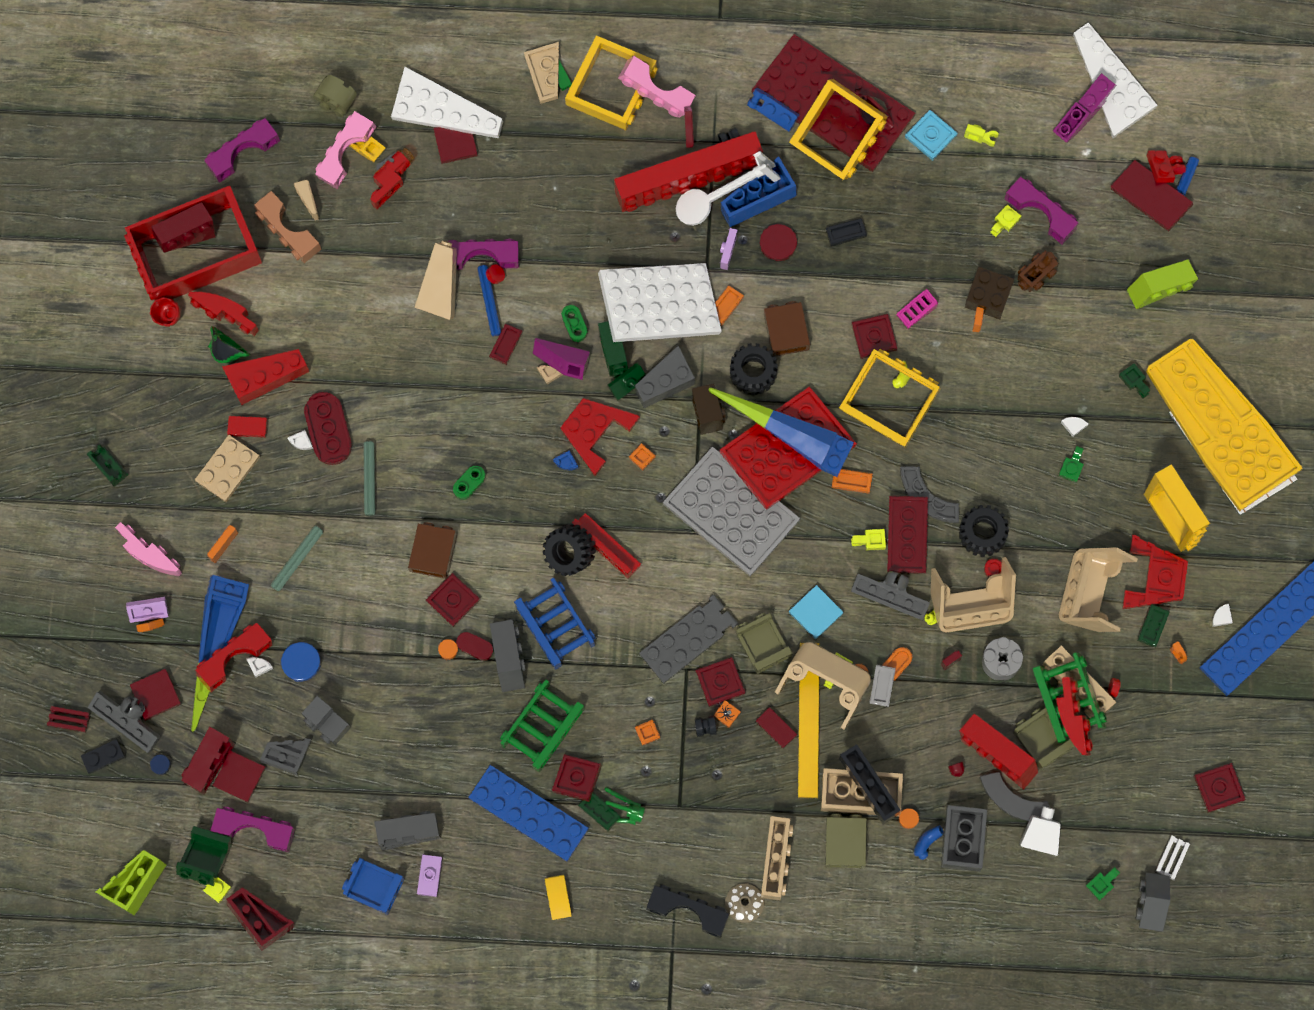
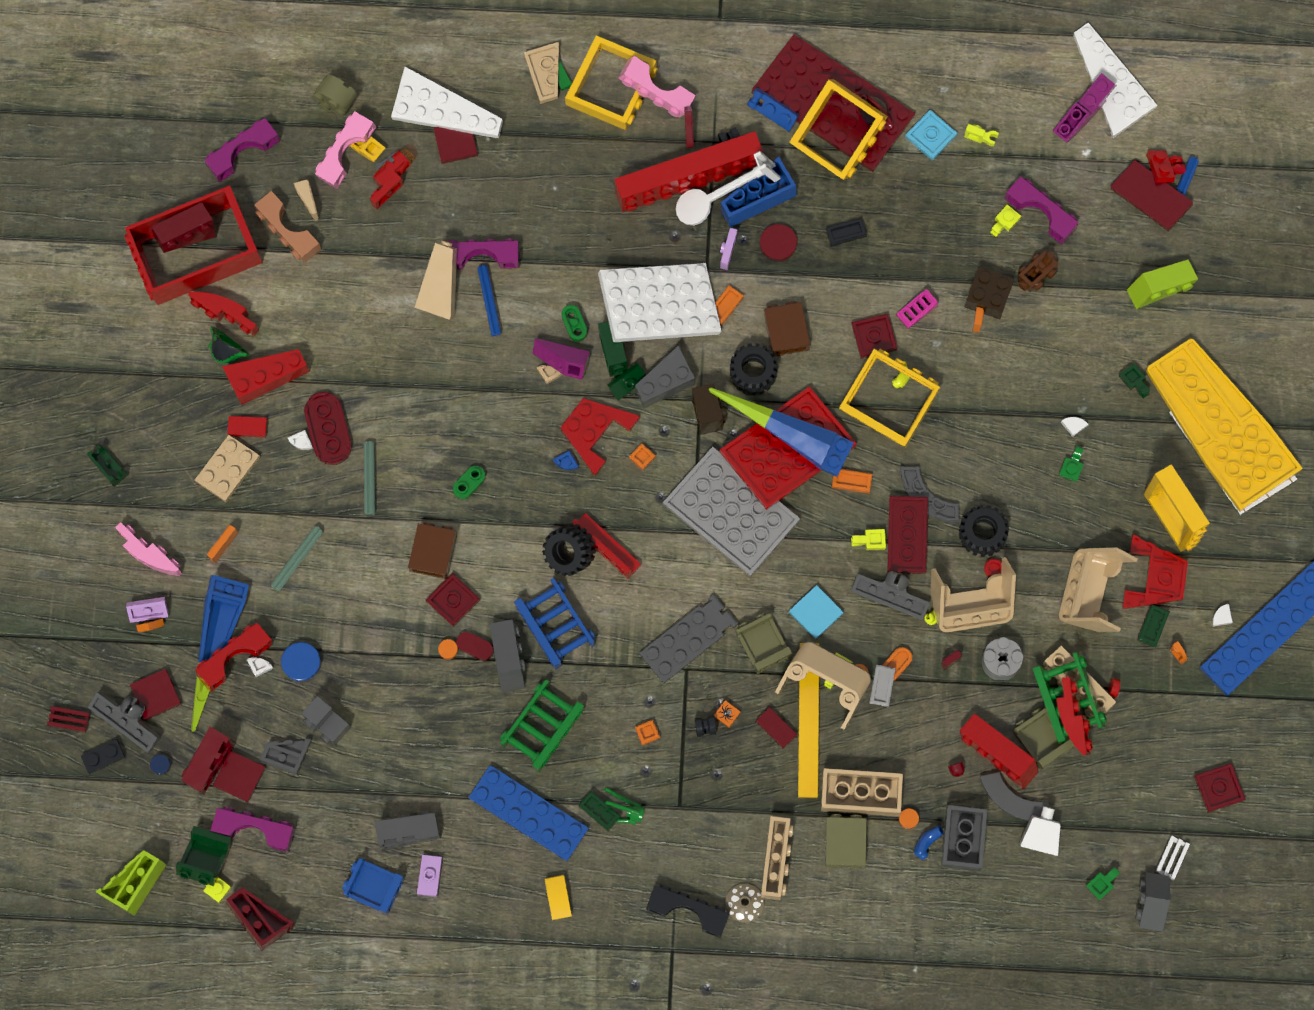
red hair [150,297,181,327] -> none
red tile [486,264,505,284] -> none
dark red tile [489,323,523,365] -> none
dark red tile [552,754,602,802] -> none
dark red tile [695,657,745,707] -> none
black brick [839,744,901,825] -> none

